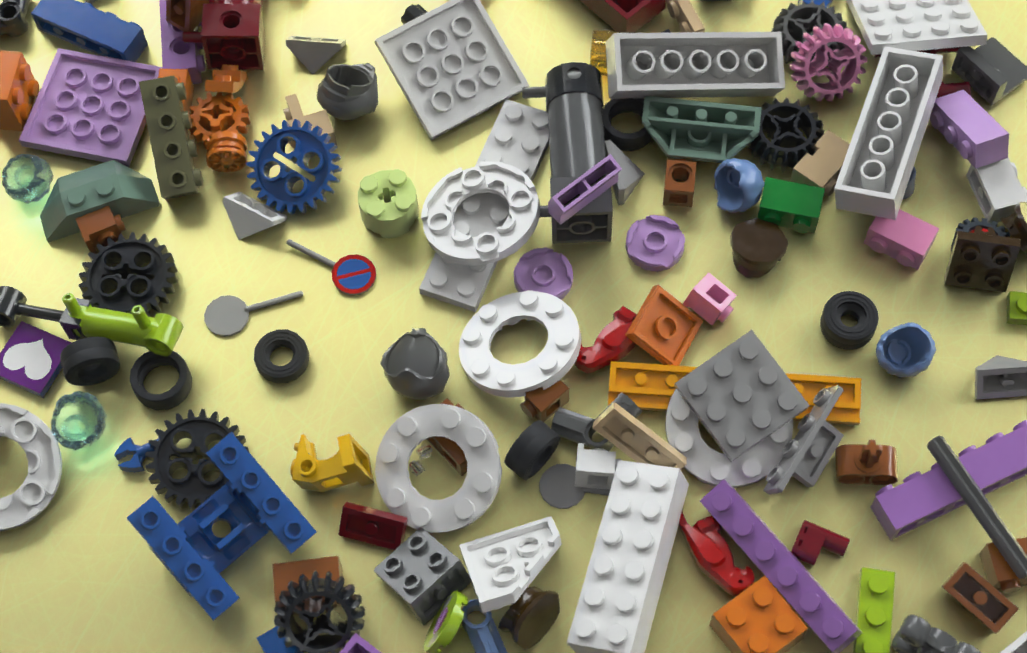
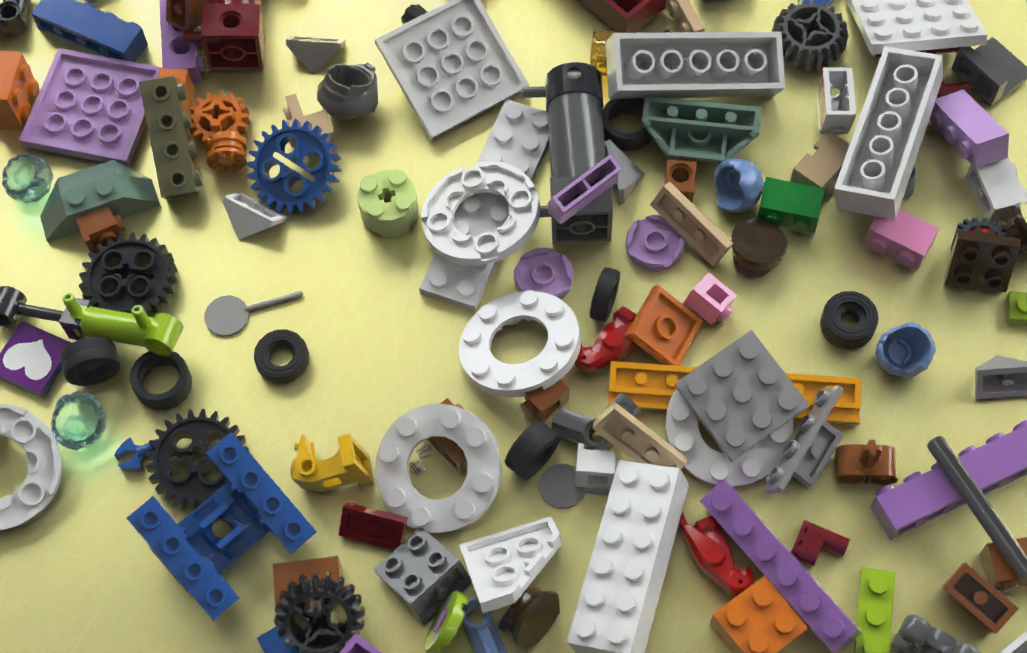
orange slope [205,64,247,93] -> none
piece [286,239,376,295] -> none
dark grey helmet [380,328,450,400] -> none
black gear [747,97,825,172] -> none
bright pink gear [789,23,868,102] -> none
none -> black tyre [590,267,620,322]
none -> tan plate [650,182,734,266]
none -> white torso [817,68,856,134]

